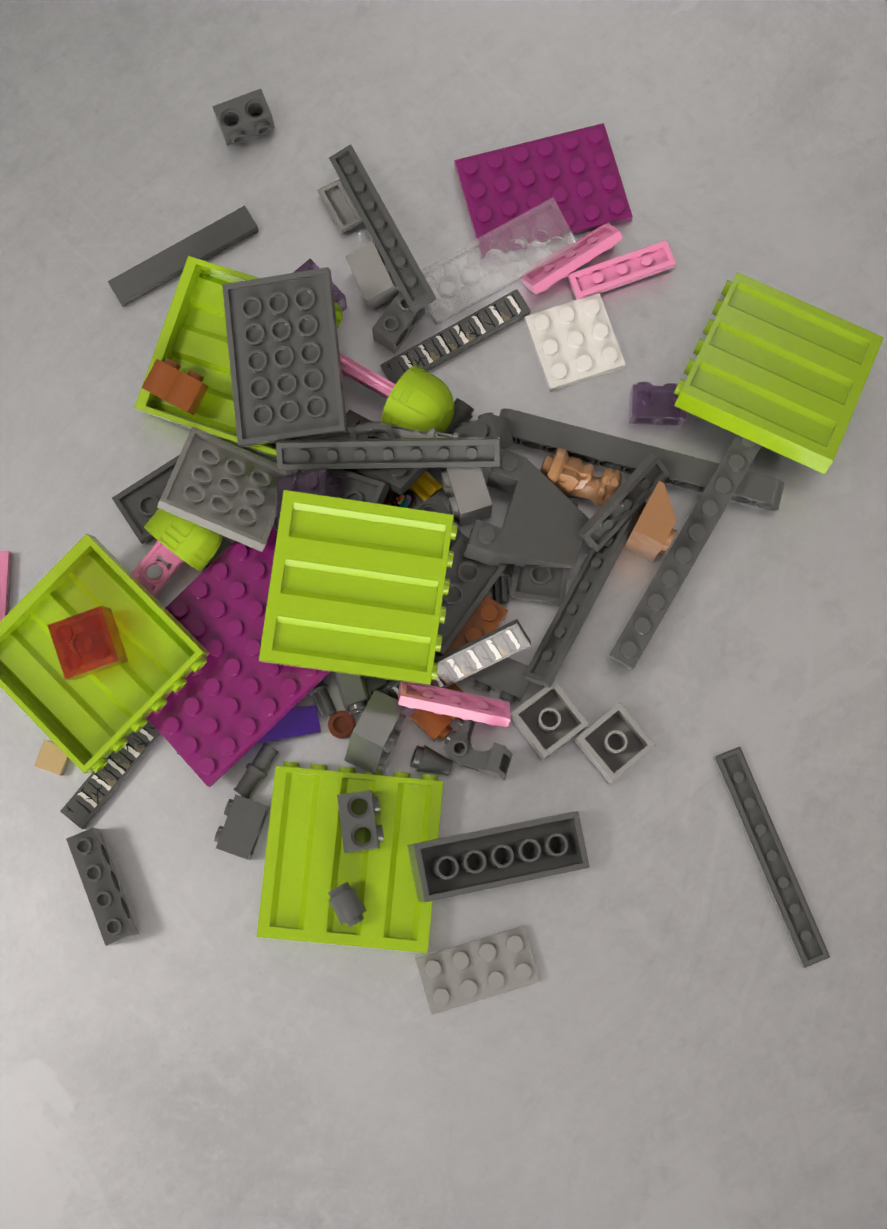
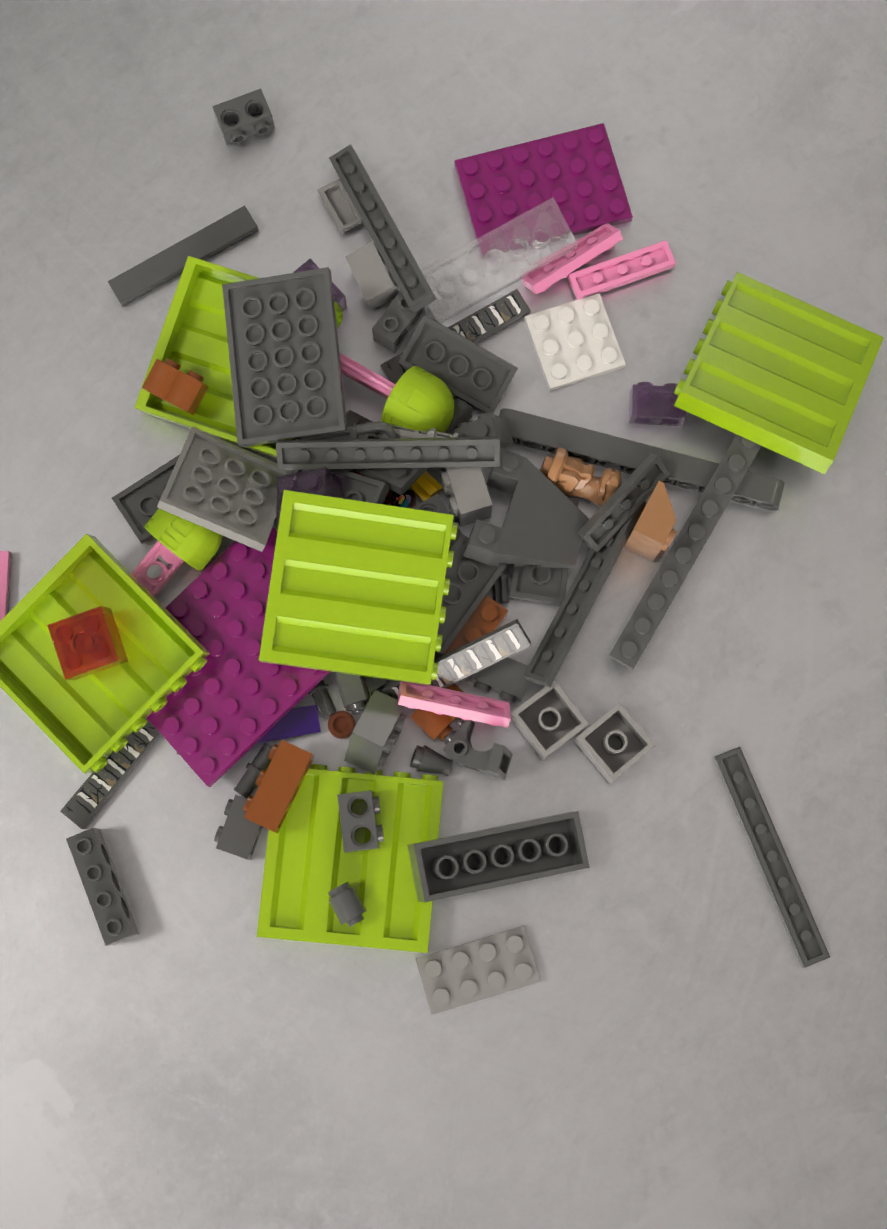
tan tile [34,740,69,776] -> none
none -> dark orange brick [243,740,315,833]
none -> dark grey plate [398,314,518,413]

